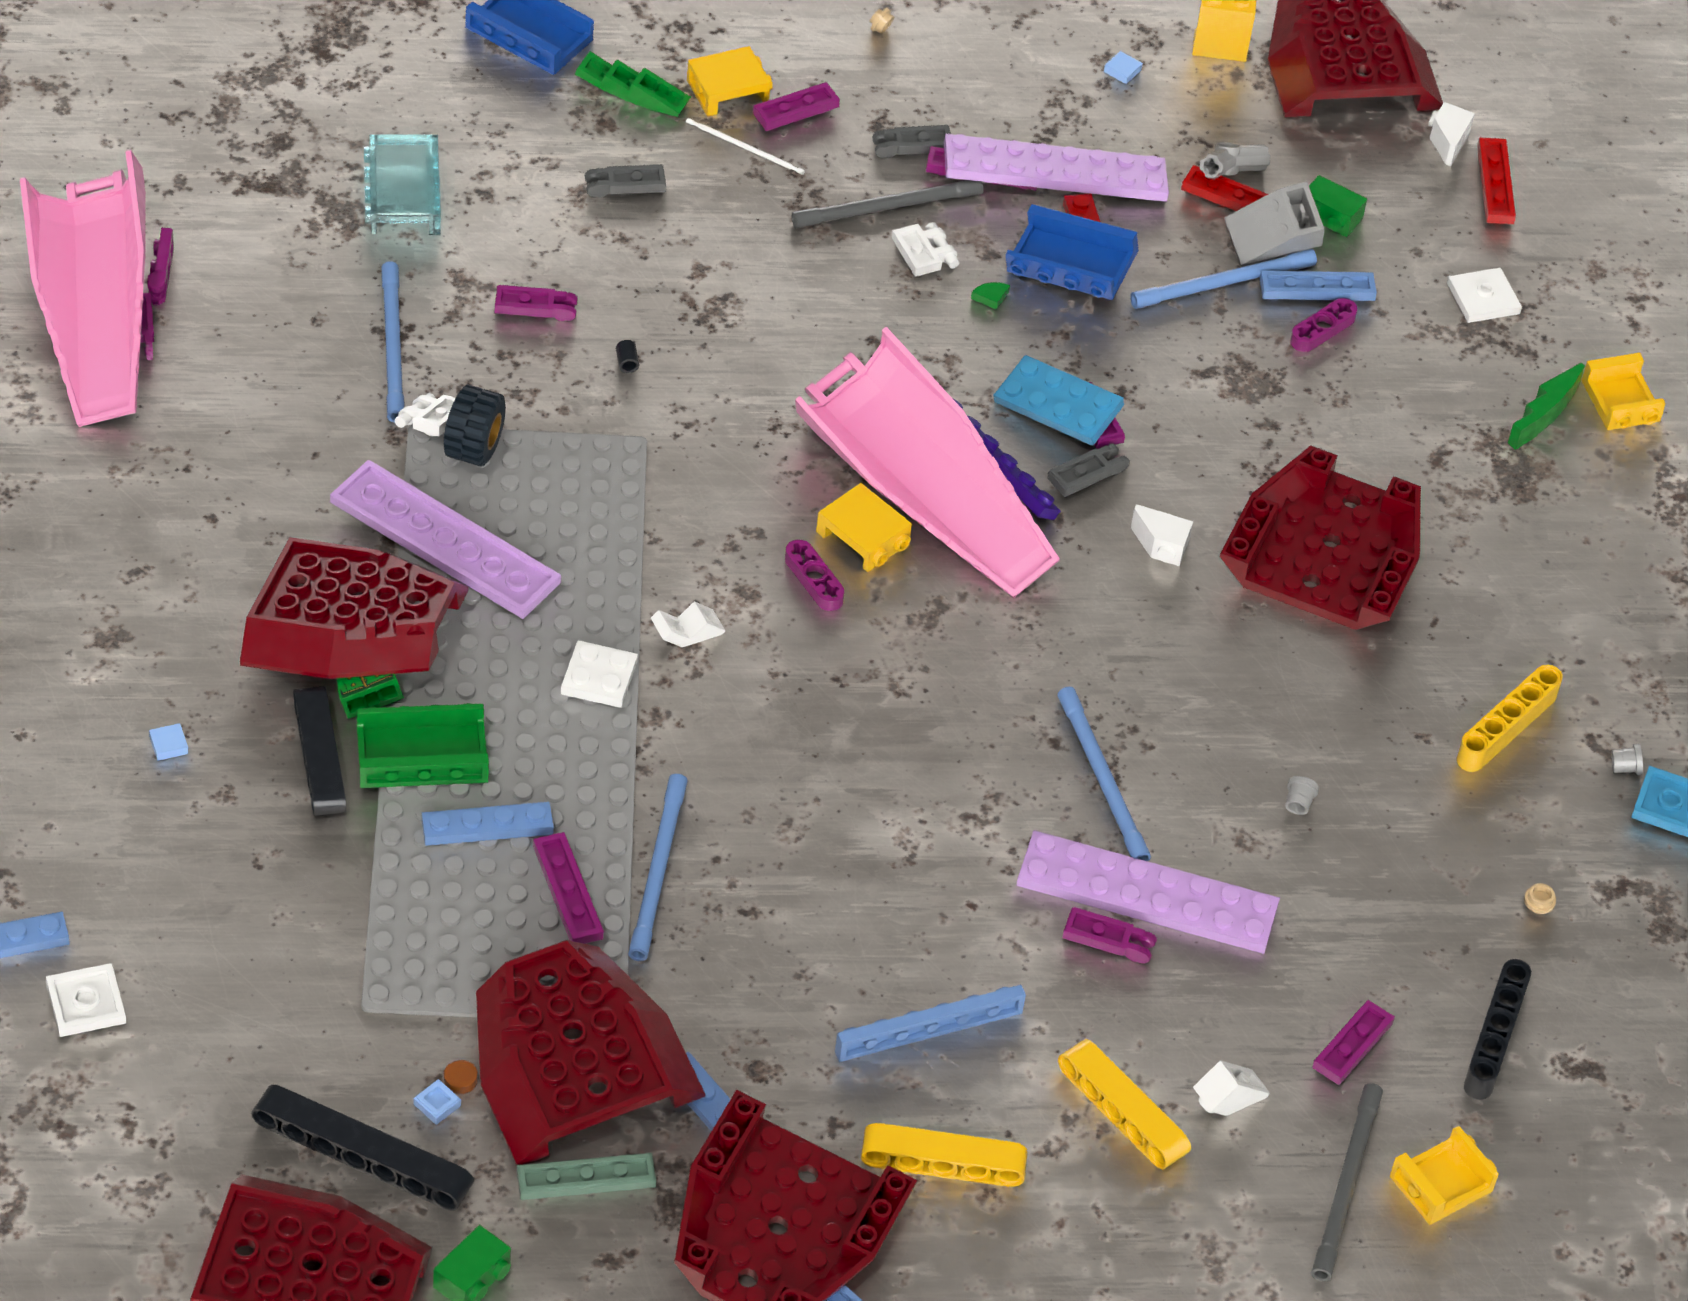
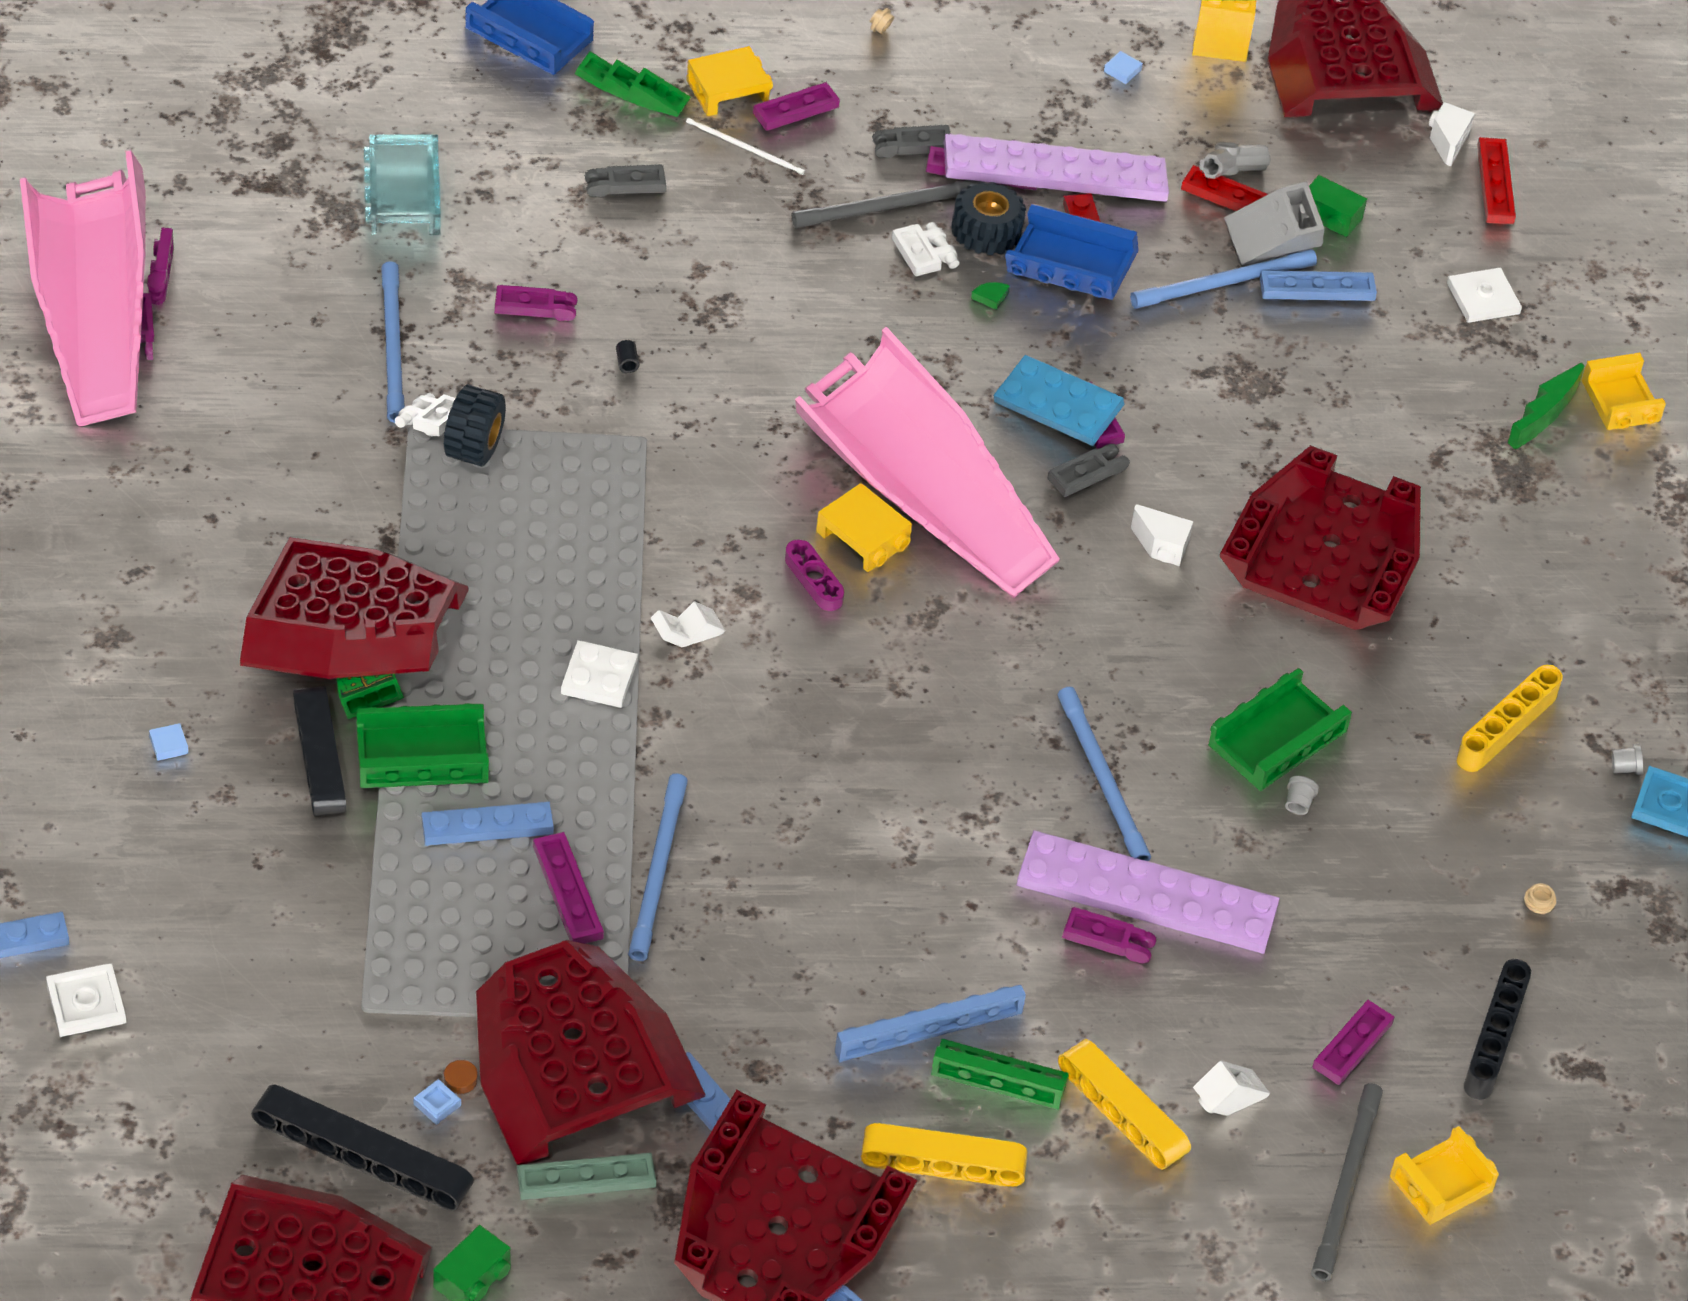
lavender plate [330,459,561,619] -> none
dark purple plate [952,398,1061,520] -> none
magenta beam [1290,298,1358,352] -> none
none -> green fence [931,1039,1069,1110]
none -> black wheel [951,182,1026,255]
none -> green panel [1208,668,1352,791]

